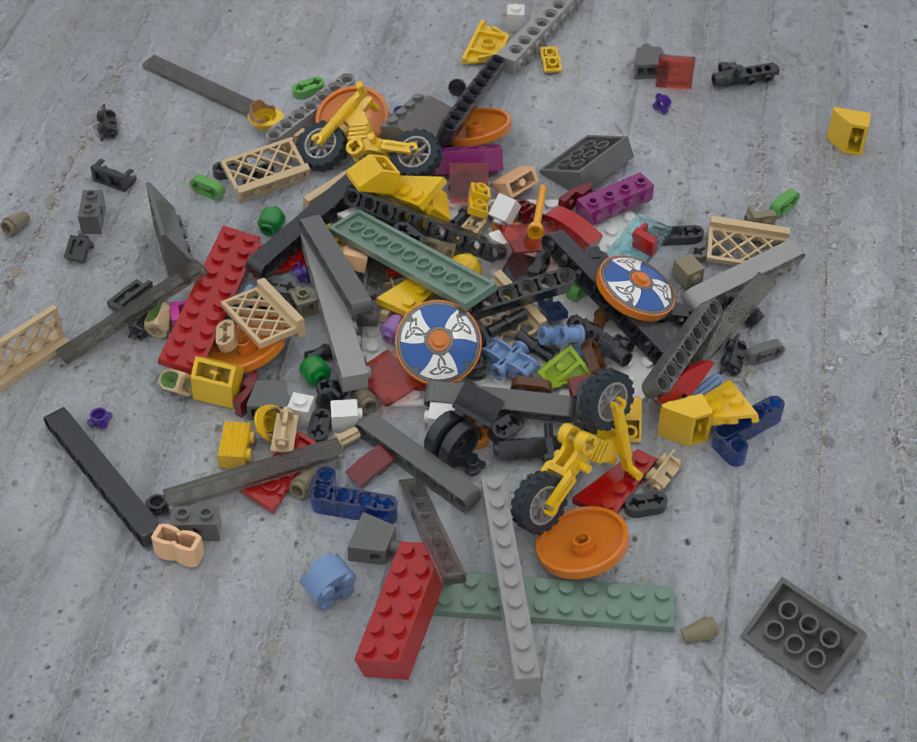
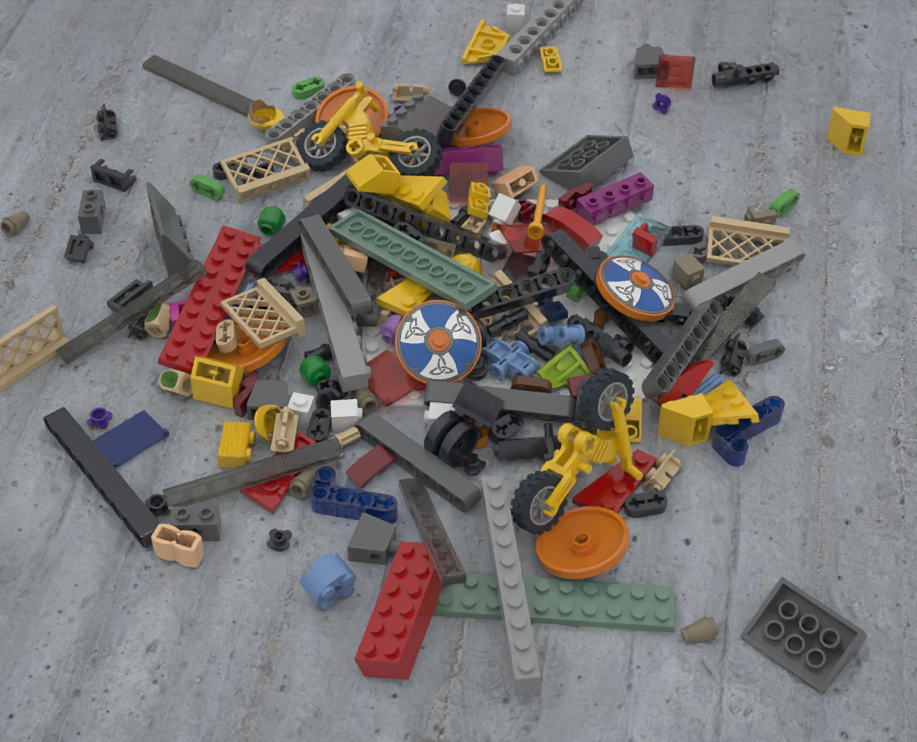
none -> clear blue piece [93,410,170,468]
none -> black plate [267,529,292,552]
none -> tan hinge [392,83,430,102]

